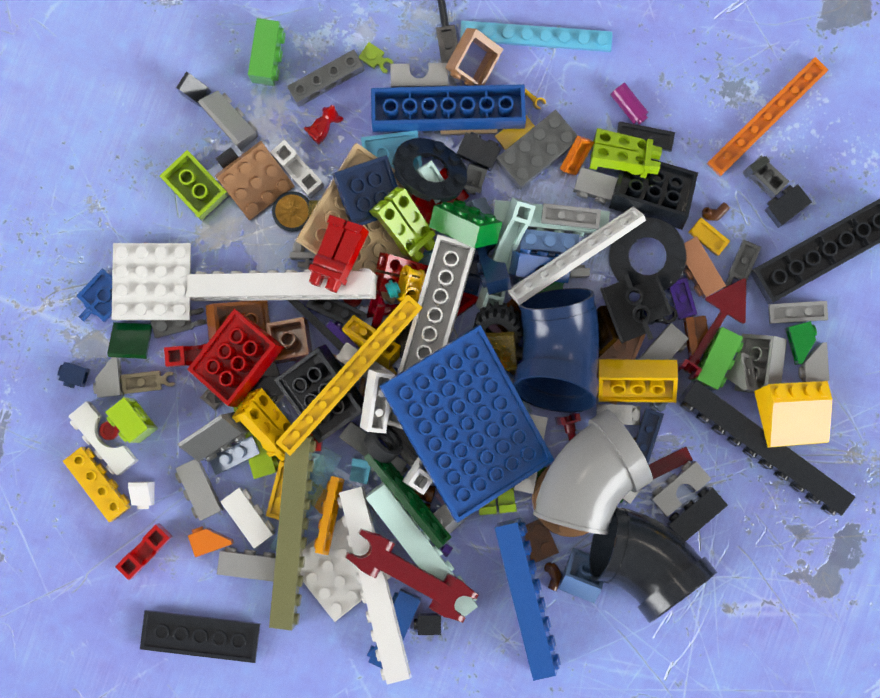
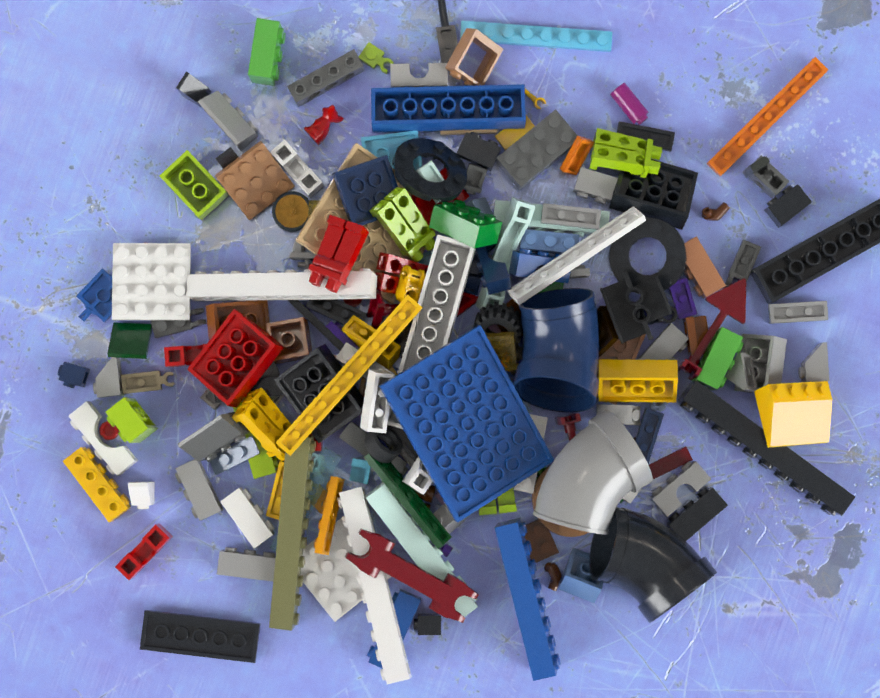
orange slope [188,526,234,557] -> none
teal plate [385,280,401,299] -> none
yellow tile [688,217,730,257] -> none
green slope [785,321,817,365] -> none

